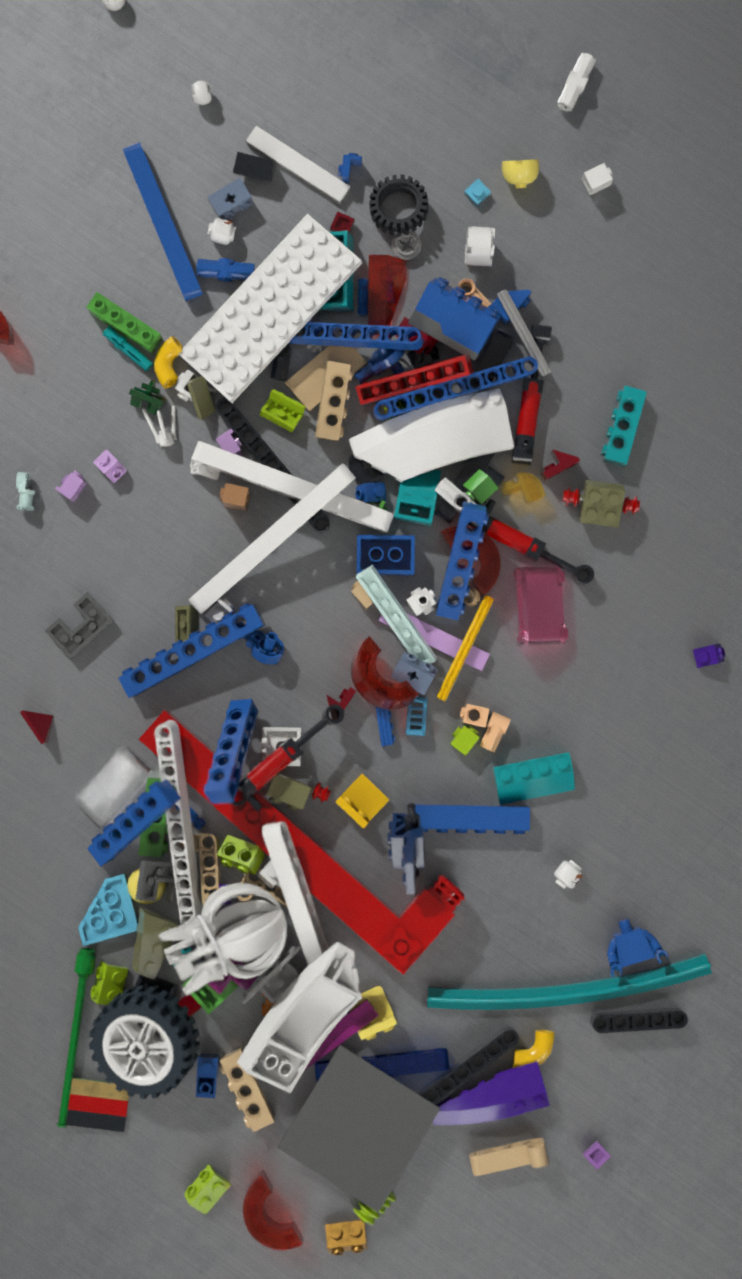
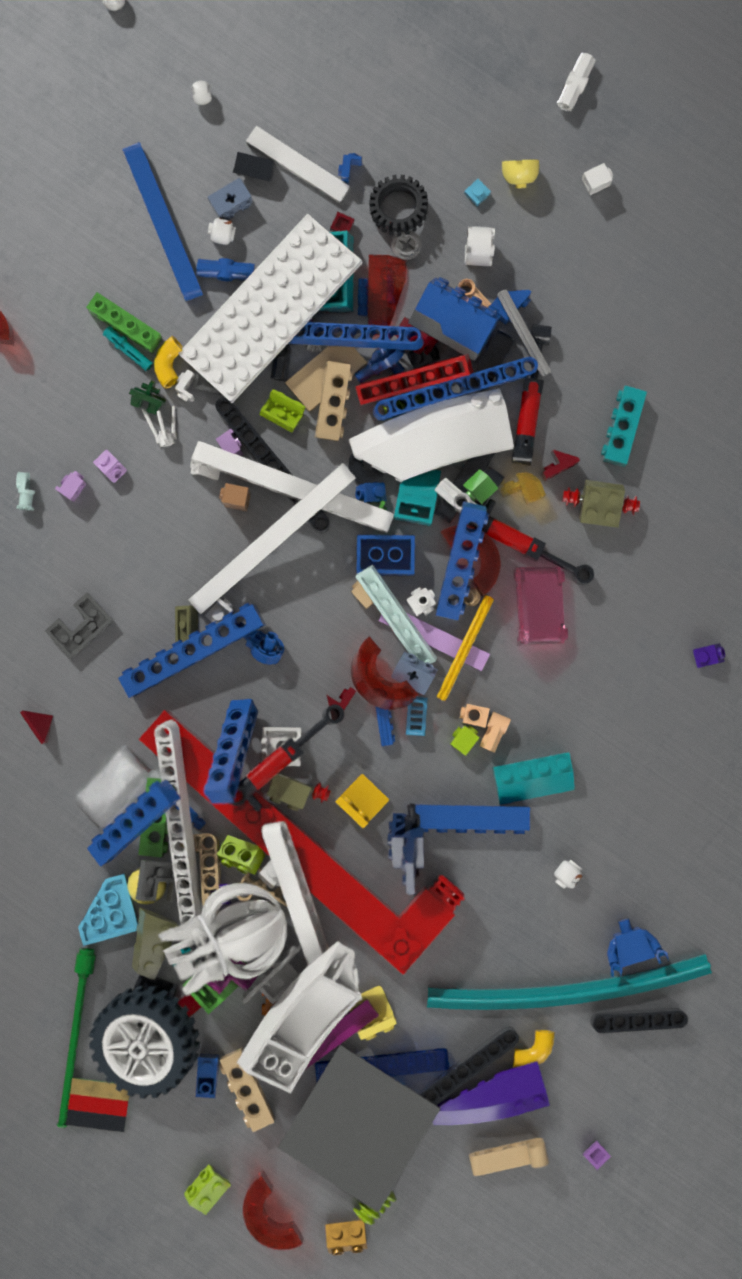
lime bracket [90,962,129,1005] -> none
olive slope [187,376,215,420] -> none

